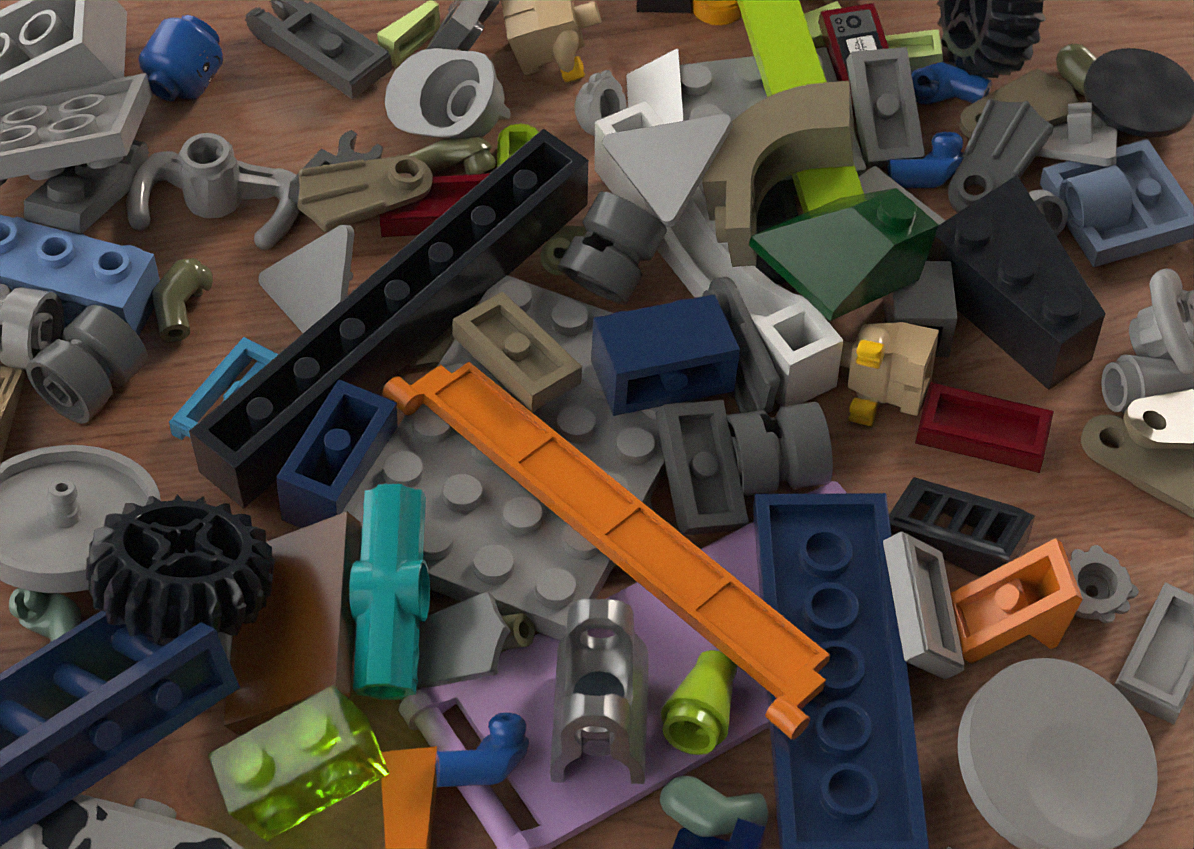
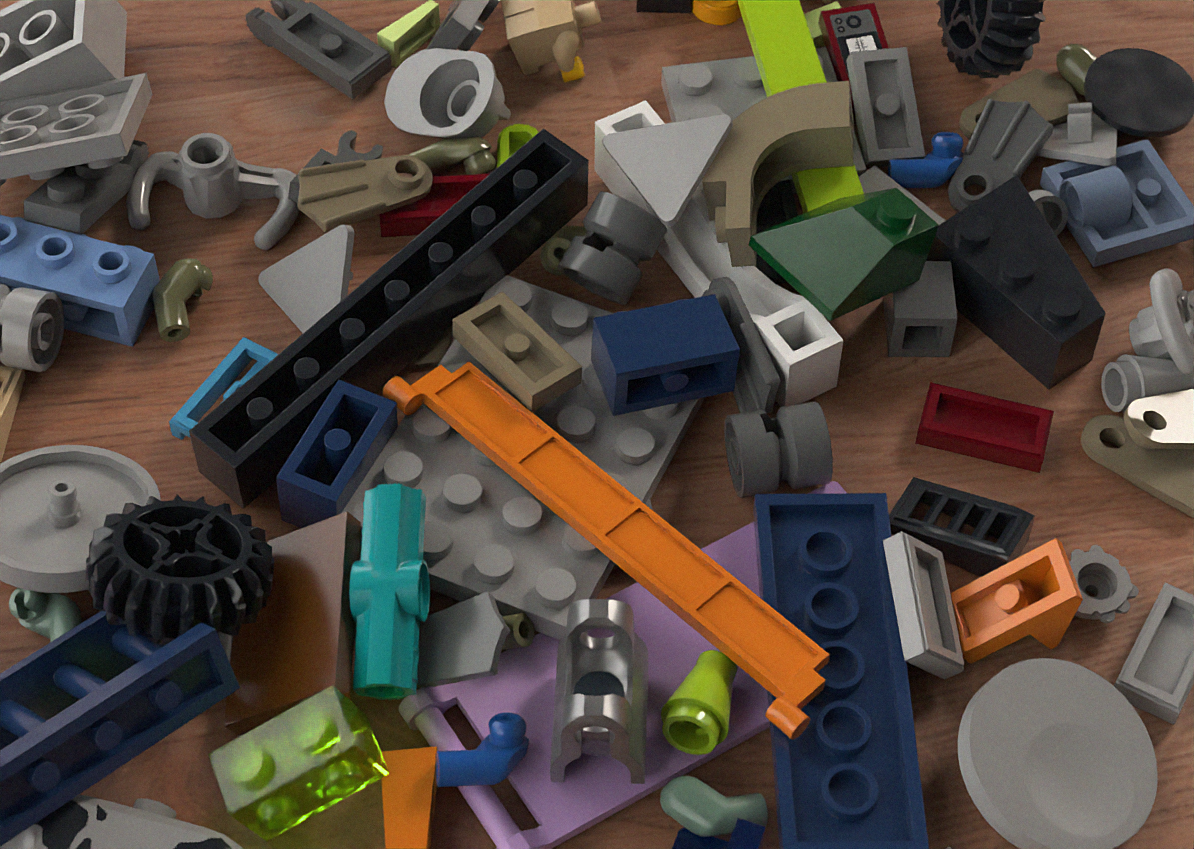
dark grey wheel [26,304,148,424] -> none
blue head [138,15,223,102] -> none
light grey animal [575,70,627,136] -> none
white sticker [626,48,683,124] -> none
dark grey plate [655,400,749,536] -> none
tan piece [840,322,939,426] -> none
yellowish green piece [885,29,943,69] -> none
blue arm [911,62,992,105] -> none

